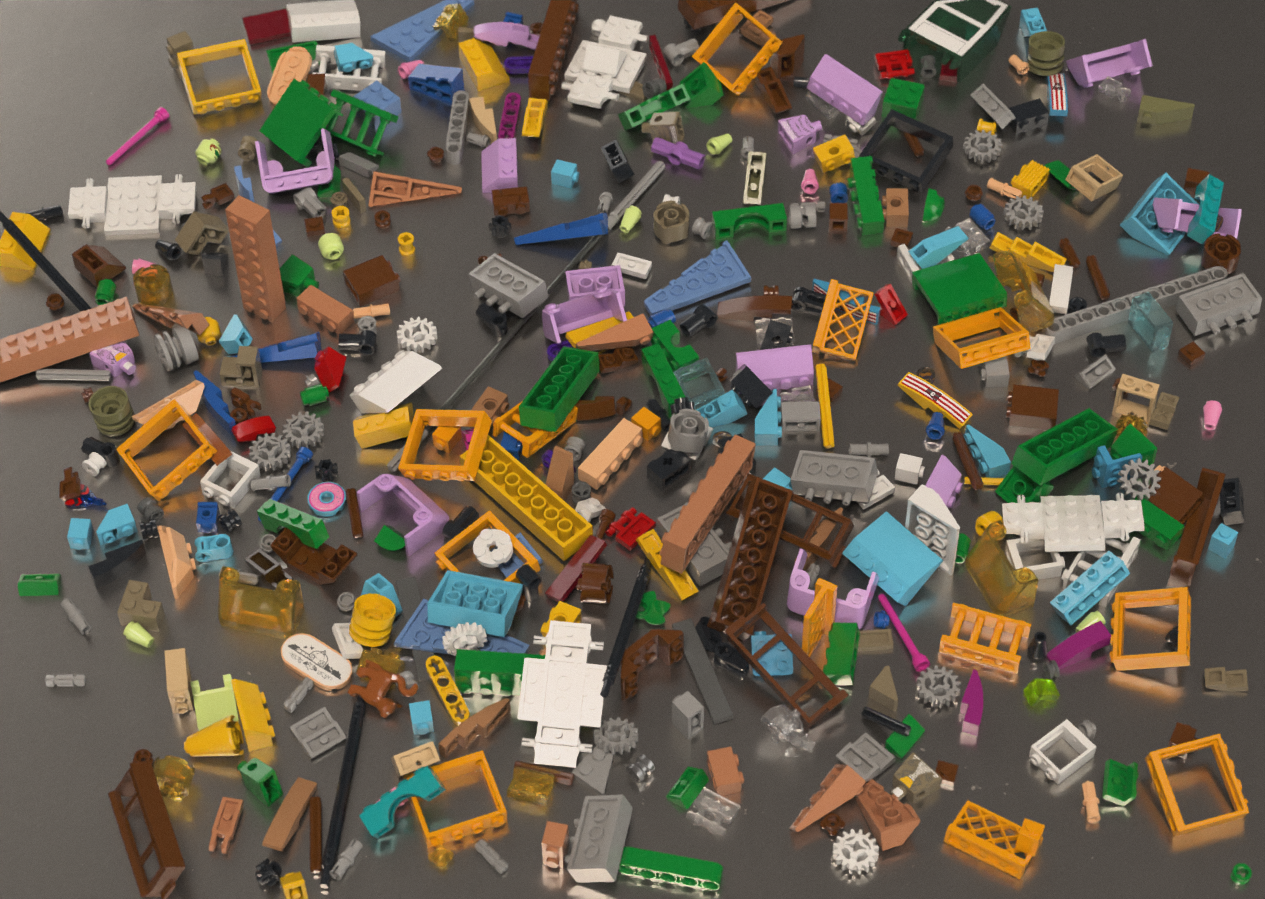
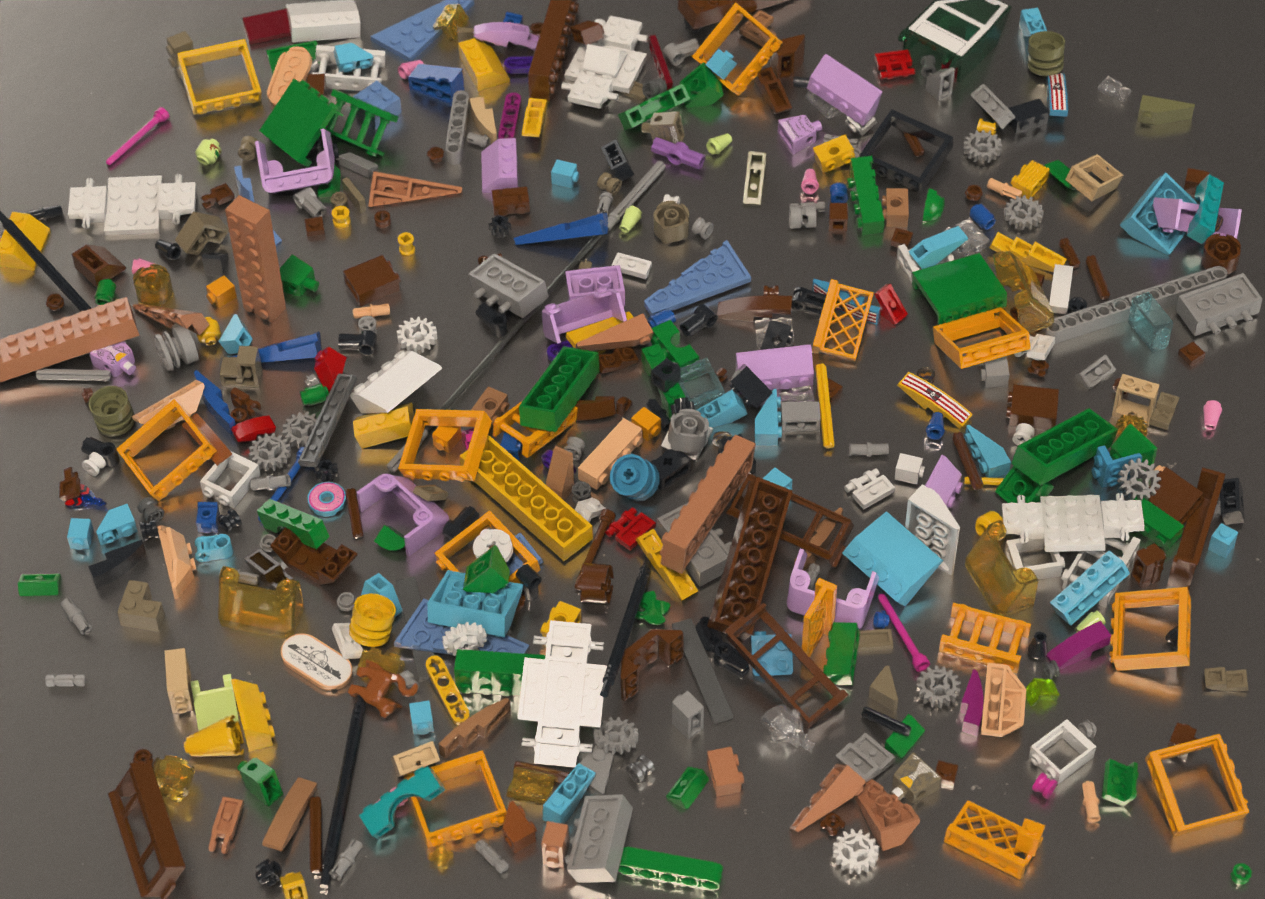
yellowish green cone [123,621,154,648] -> none
light grey axle [283,677,314,713] -> none
light grey slope [289,707,347,759] -> none
nougat brick [296,285,354,334] -> none
yellowish green head [318,233,344,260] -> none
dark red tile [545,535,607,602] -> none
clear plate [686,787,740,836] -> none
green arch [712,203,787,239] -> none
light grey pin [741,136,755,159] -> none
light grey piece [790,450,878,506] -> none
green brick [881,78,925,120] -> none
green brick [955,533,971,564] -> none
light nougat pin [1008,54,1029,75] -> none
lavender windscreen [1066,39,1152,88] -> none
black piece [1086,333,1126,358] -> none
none -> light orange brick [206,275,237,308]
none -> dark grey tile [298,374,357,467]
none -> dark tan tile [413,485,449,501]
none -> green slope [463,545,510,593]
none -> dark orange slope [502,800,537,854]
none -> medium azure slope [543,763,596,824]
none -> reddish brown brick [570,20,604,45]
none -> dark tan wheel [597,172,622,196]
none -> dark azure wheel [610,454,660,501]
none -> black brick [651,358,681,393]
none -> medium azure brick [705,49,737,79]
none -> light grey slope [925,67,955,101]
none -> light nougat wedge [981,663,1026,737]
none -> white wheel [1012,423,1035,445]
none -> dark pink wheel [1032,773,1058,799]
none -> reddish brown brick [1131,544,1166,588]

